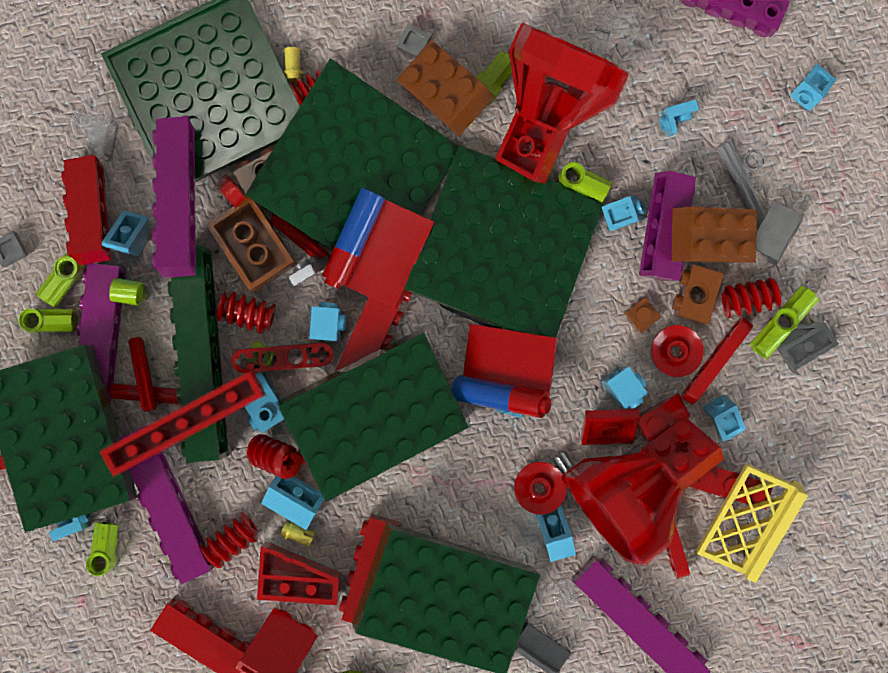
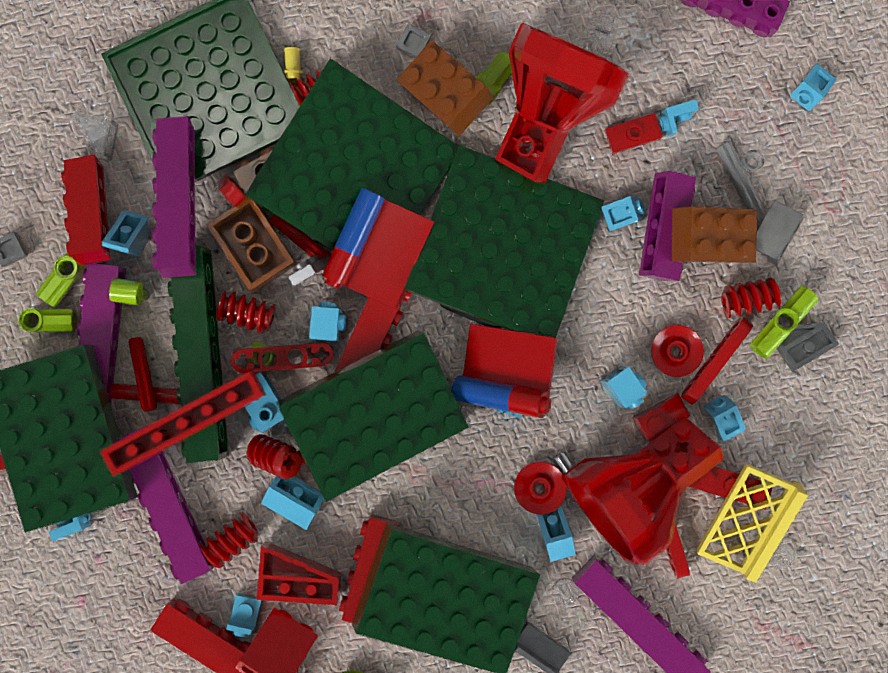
lime piece [86,522,120,576] -> none
light yellow pin [280,521,315,548] -> none
lime piece [558,162,612,203] -> none
red plate [581,409,640,445] -> none
dark orange plate [624,297,661,333] -> none
dark orange brick [672,264,724,325] -> none
none -> medium azure bracket [226,593,262,637]
none -> red plate [604,113,663,155]

